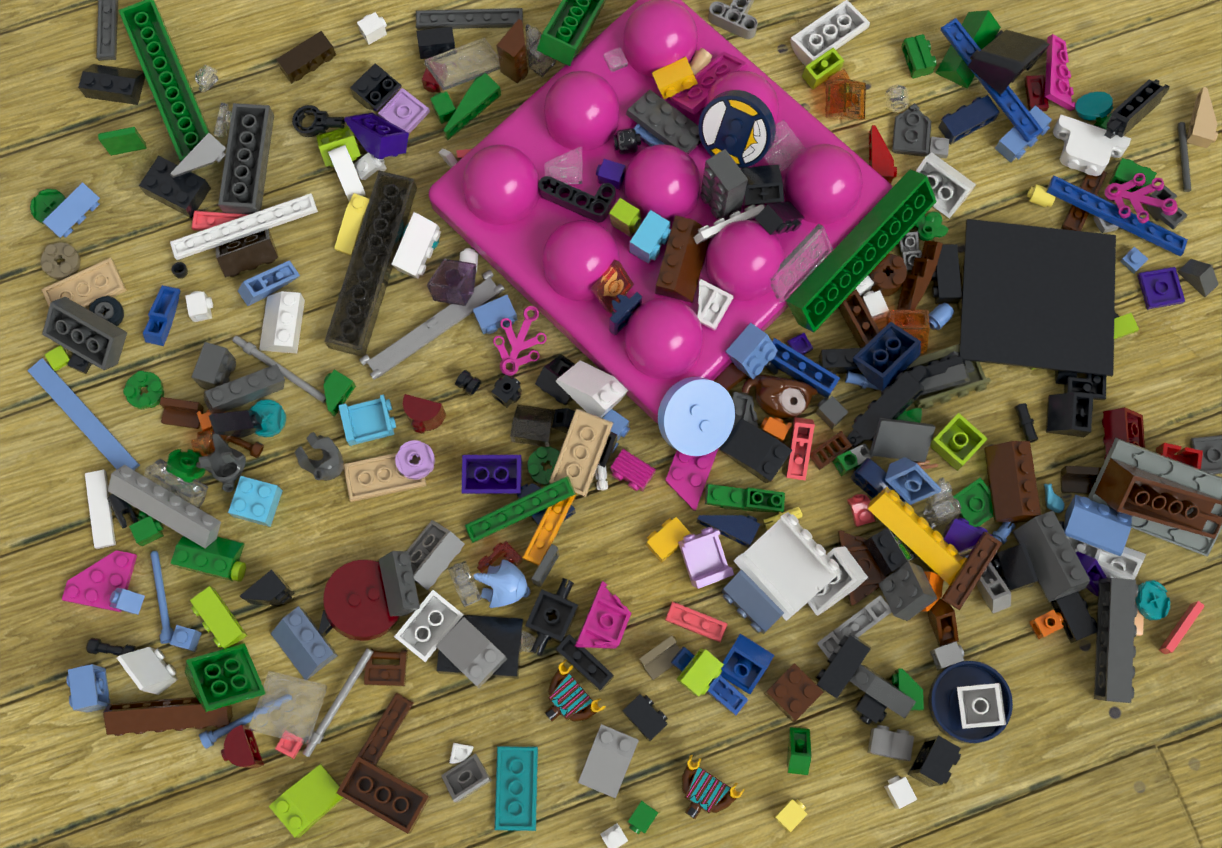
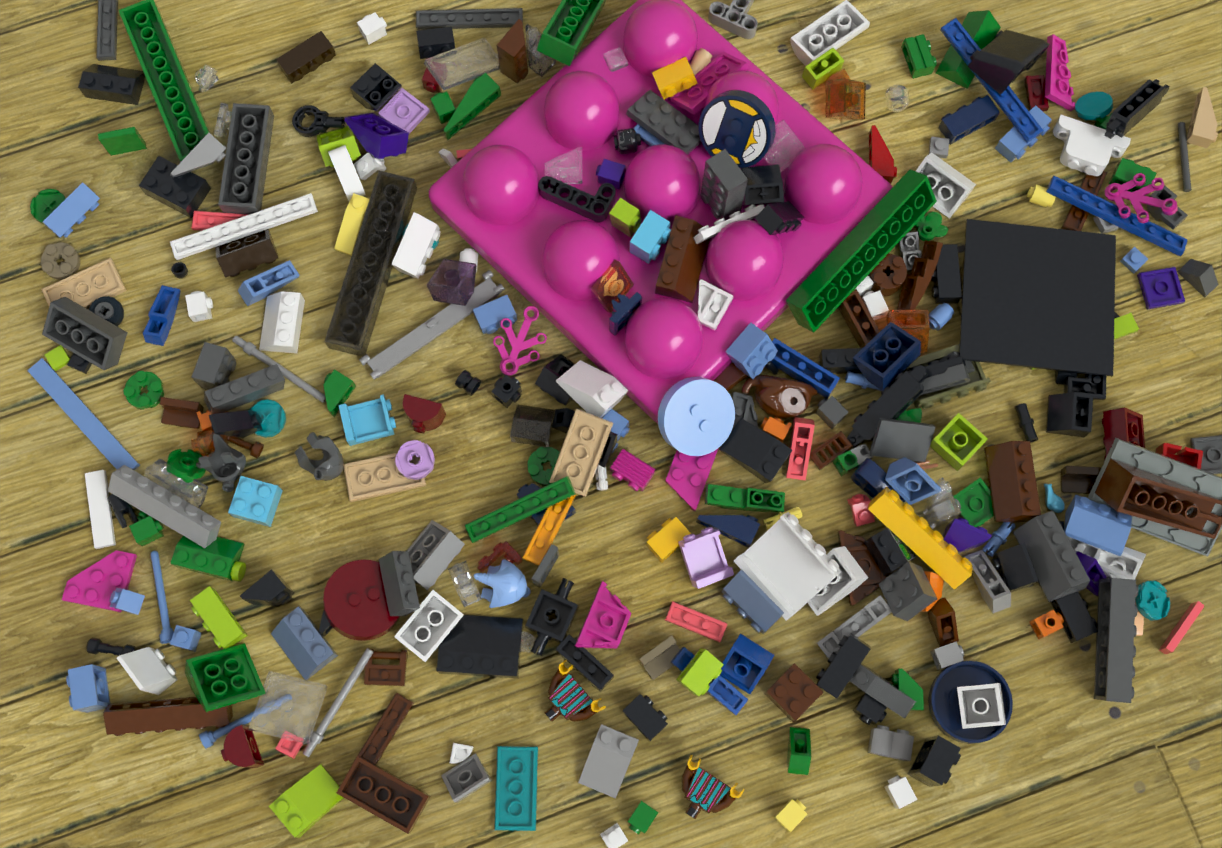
light grey slope [436,617,507,688] -> none
dark purple slope [461,455,522,494] -> none
clear tile [769,224,833,303] -> none
dark purple tile [787,333,813,355] -> none
dark grey tile [892,103,932,157] -> none
reddish brown tile [941,532,1002,610] -> none

